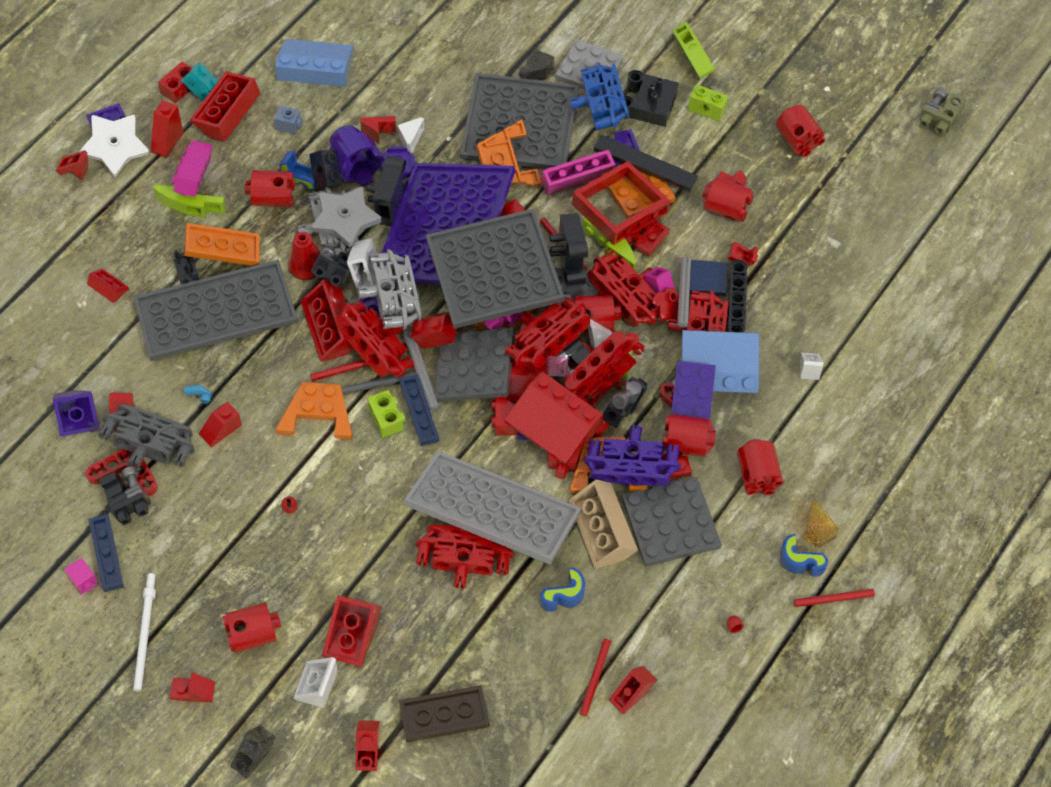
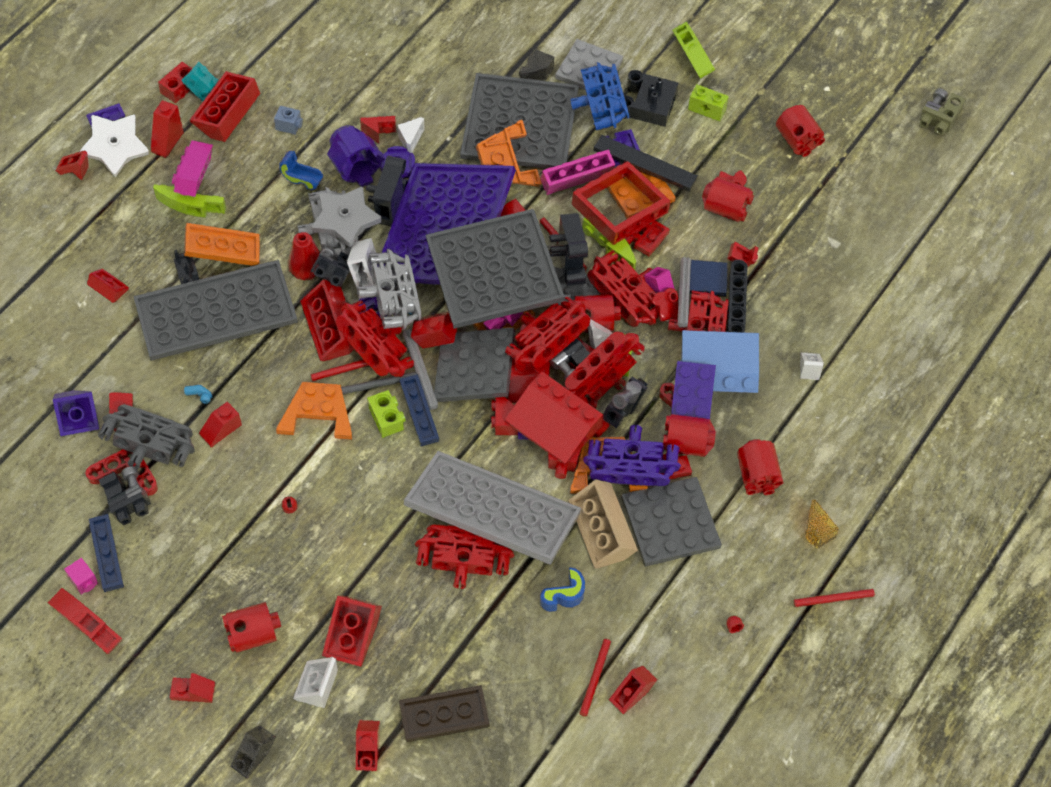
white bar [133,573,156,692] -> none
red cylinder [245,170,295,207] -> none
medium blue slope [275,39,354,87] -> none
black brick [309,149,342,190] -> none
clear pink plate [546,356,568,377] -> none
blue animal [780,534,828,576] -> none
none -> red slope [48,588,123,655]

